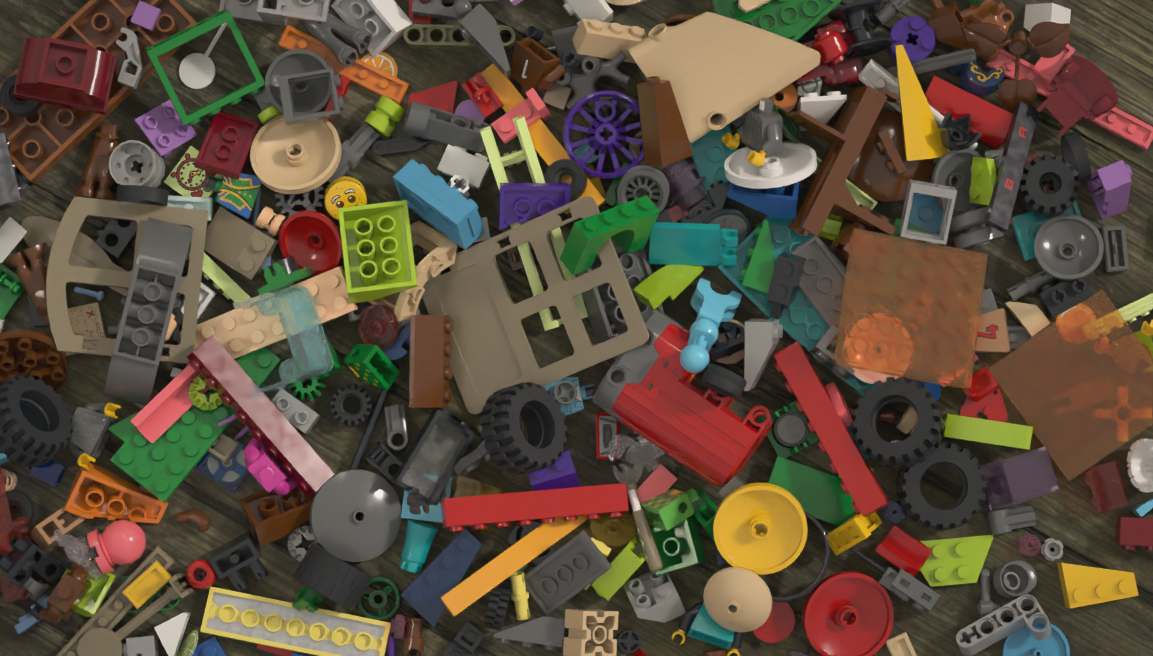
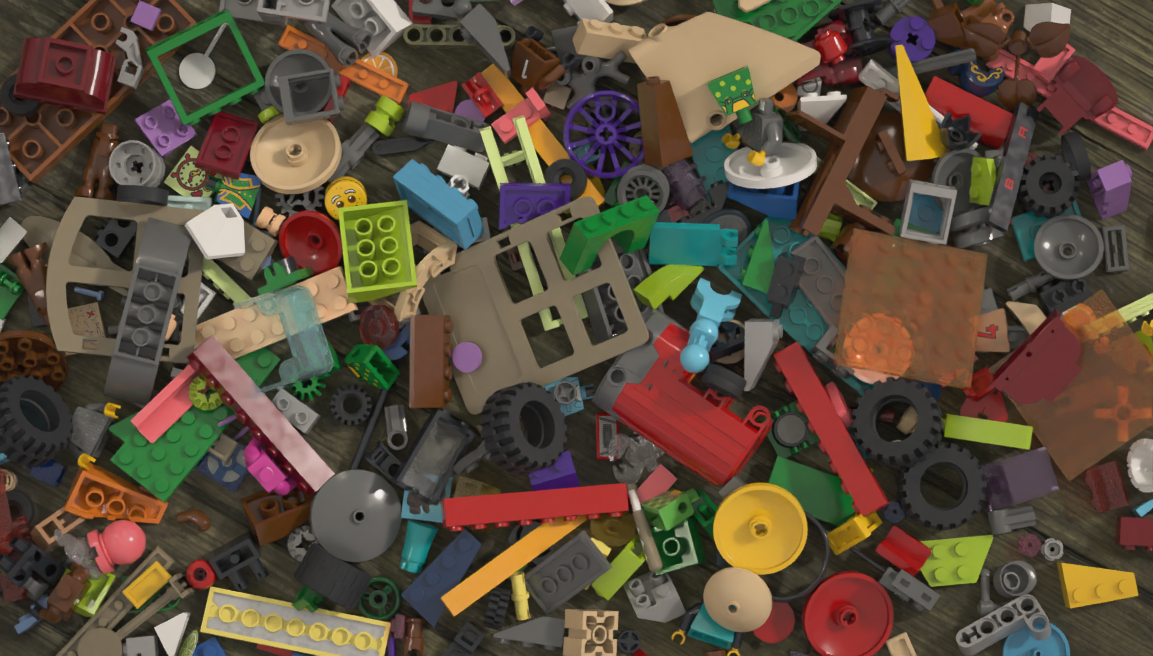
none -> white slope [185,203,245,259]
none -> medium lavender piece [452,342,482,373]
none -> green torso [707,65,756,124]
none -> dark red container [992,308,1082,404]

